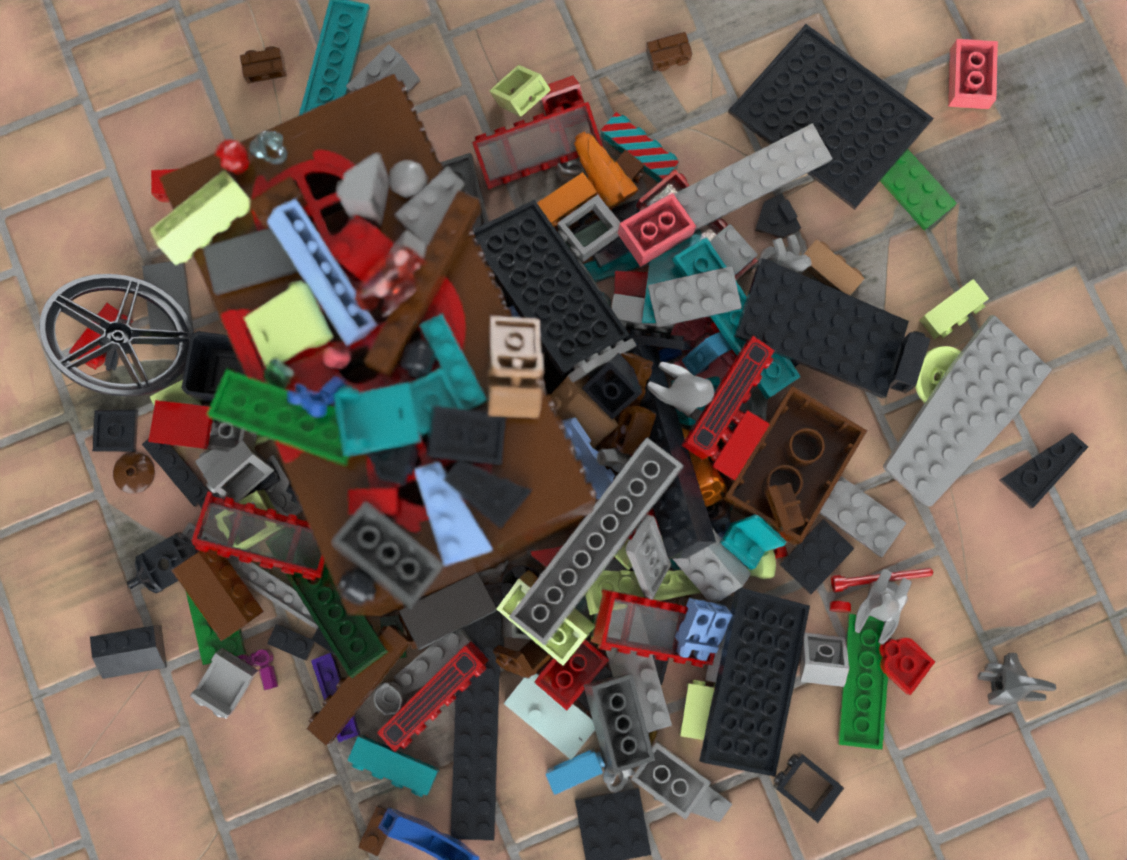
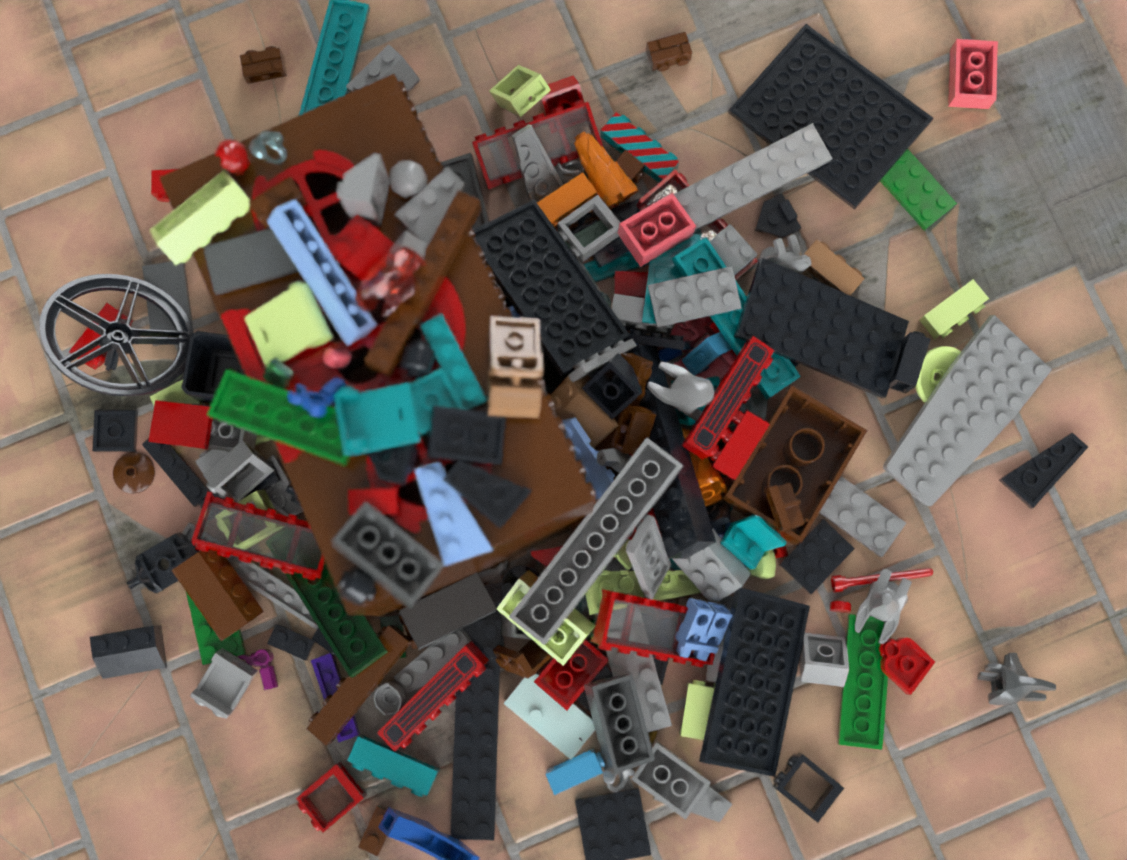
none -> red window [296,762,367,833]
none -> light grey wing [512,124,564,202]

